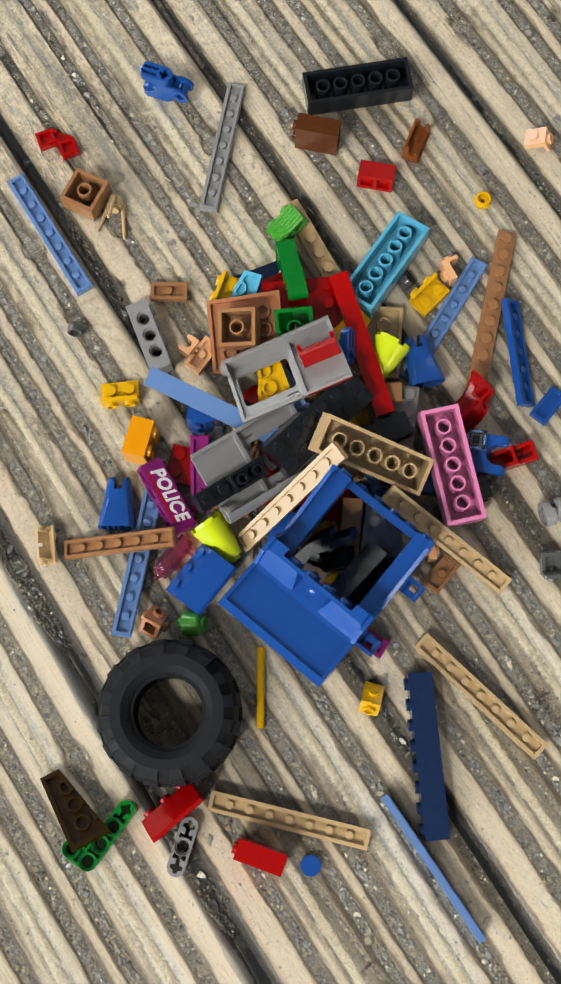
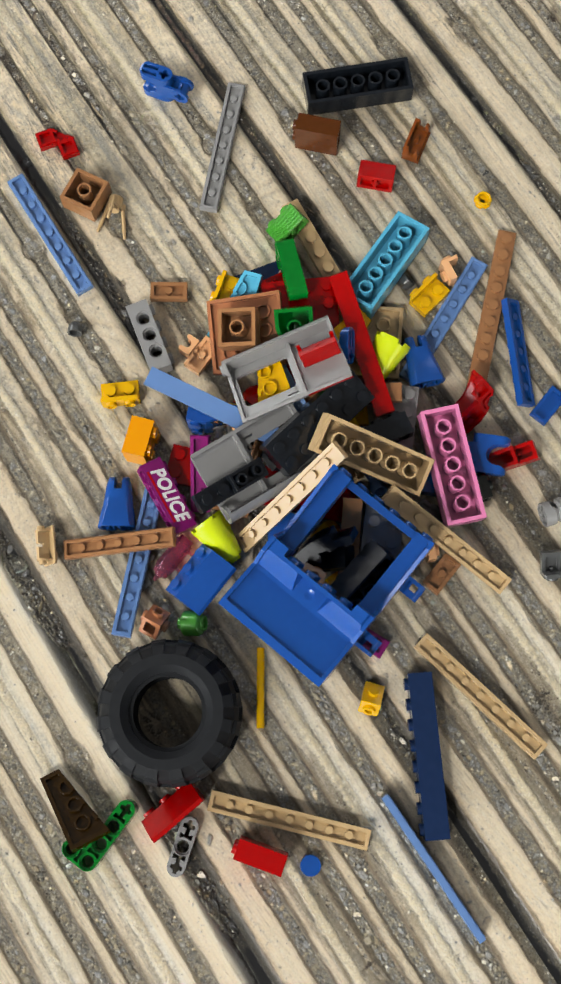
tile [467,429,488,451] -> none
light nougat bracket [524,126,554,151] -> none

